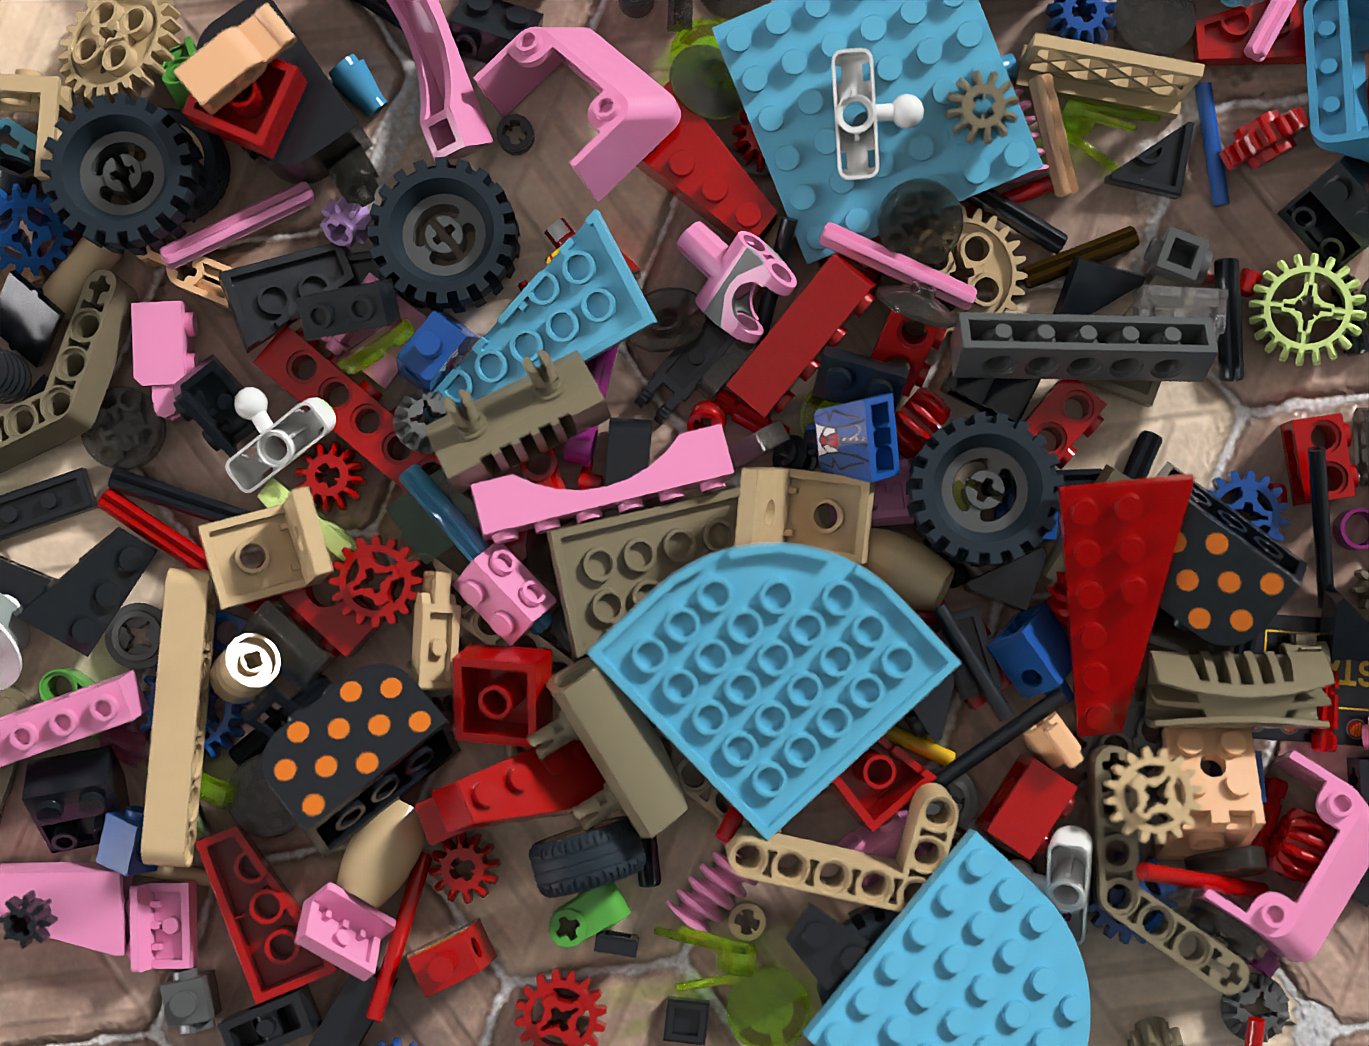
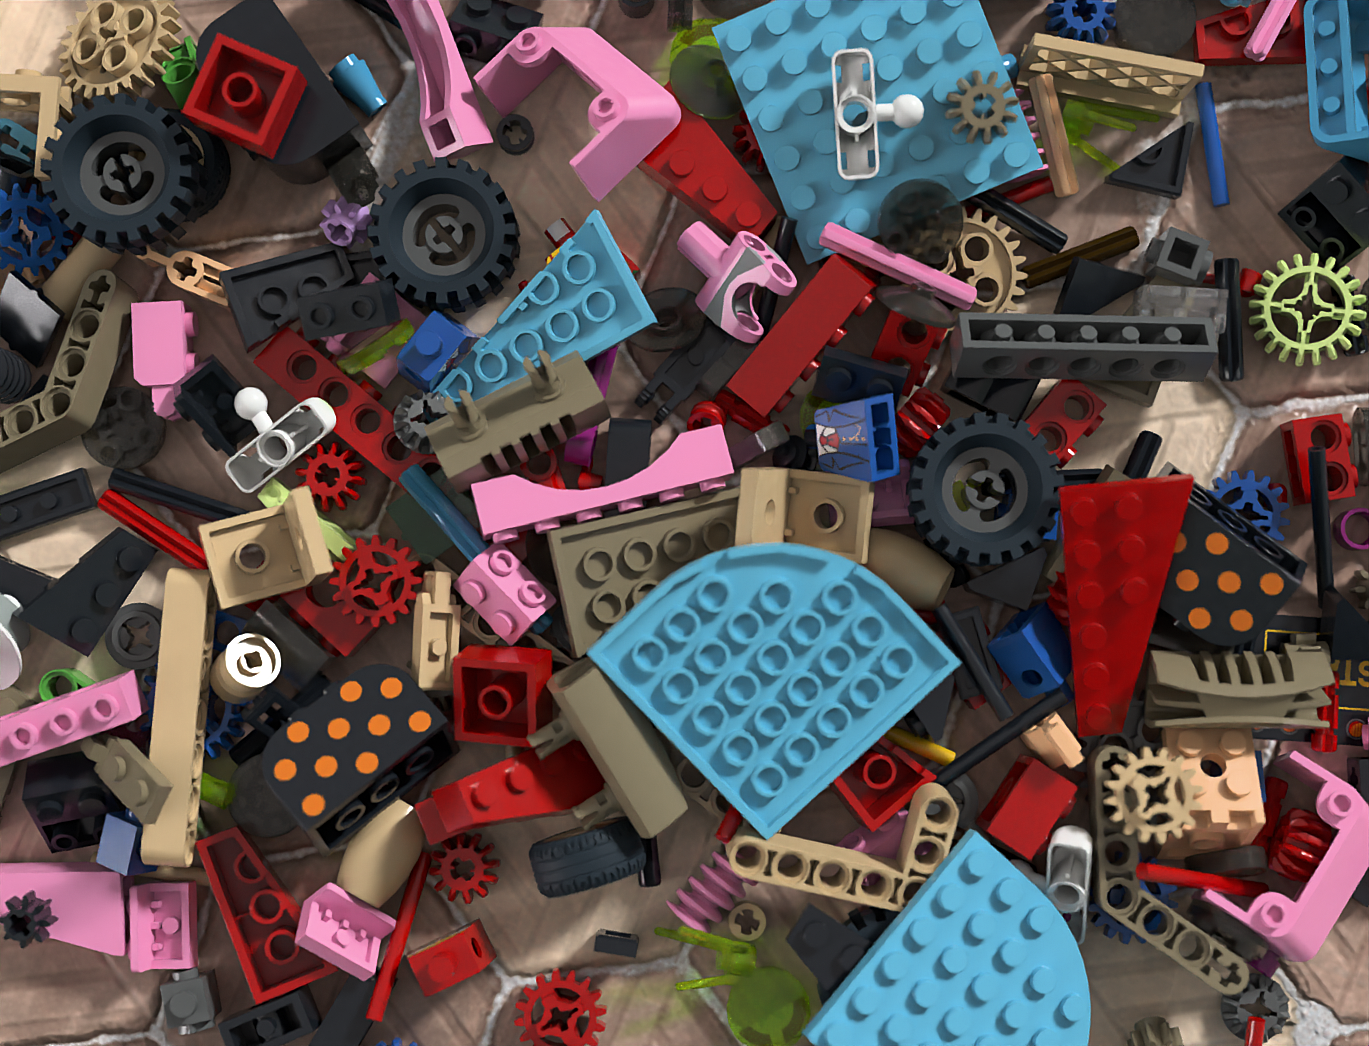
bright pink axle [160,181,315,270] -> none
light nougat piece [174,3,297,116] -> none
bright green piece [549,882,632,948] -> none
black tile [663,996,710,1046] -> none
red gear [1219,107,1310,172] -> none
none -> dark tan hinge [80,733,173,824]

